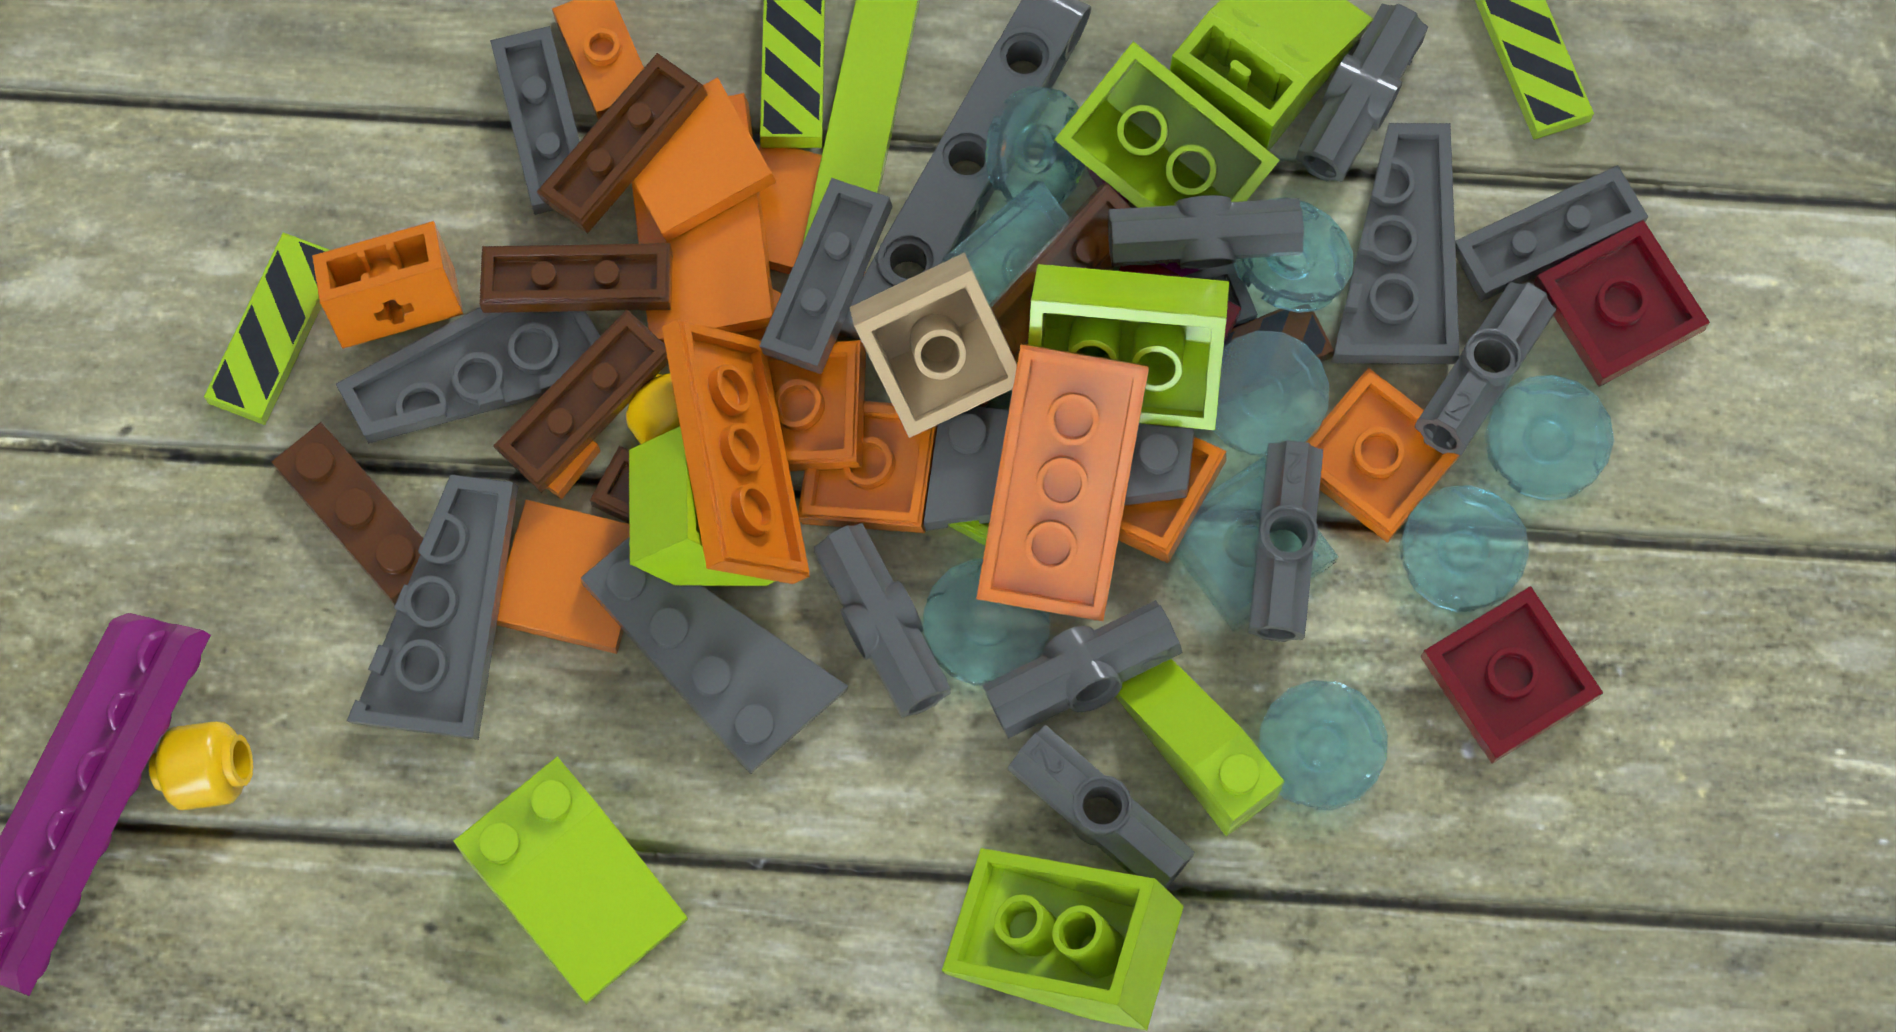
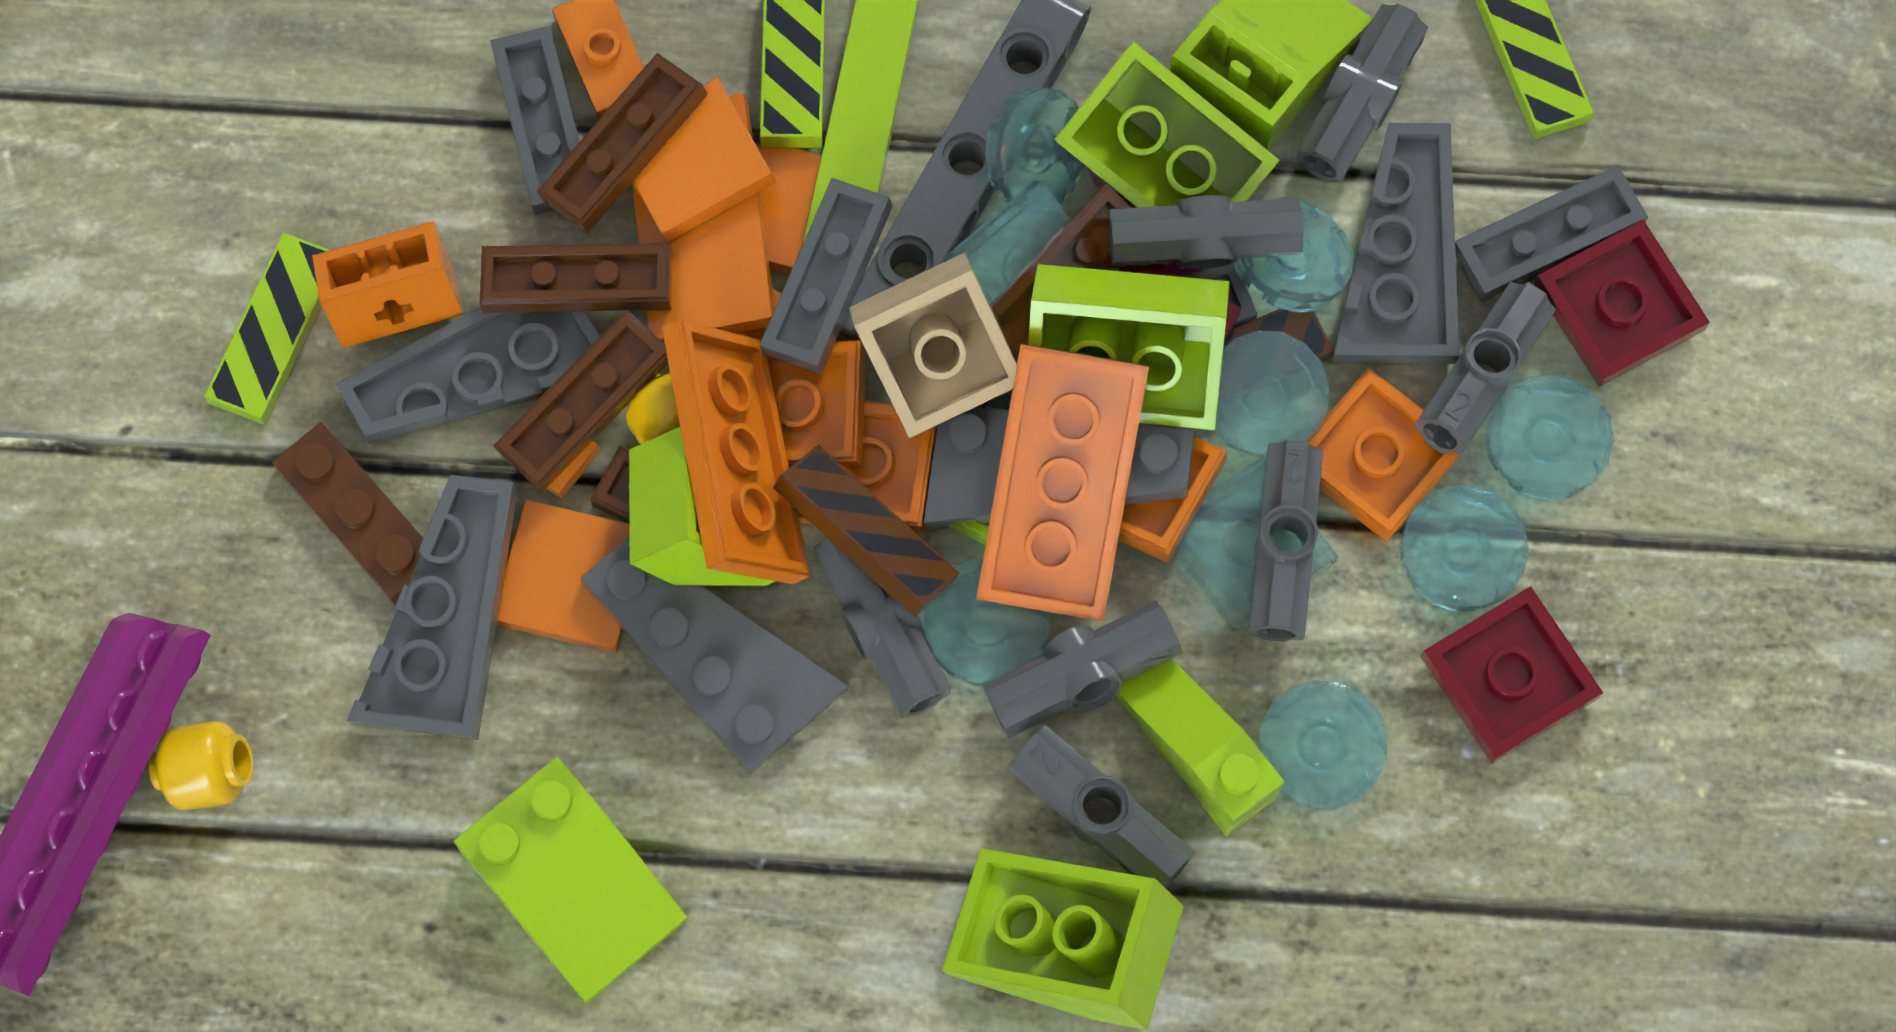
none -> reddish brown tile [773,445,960,617]

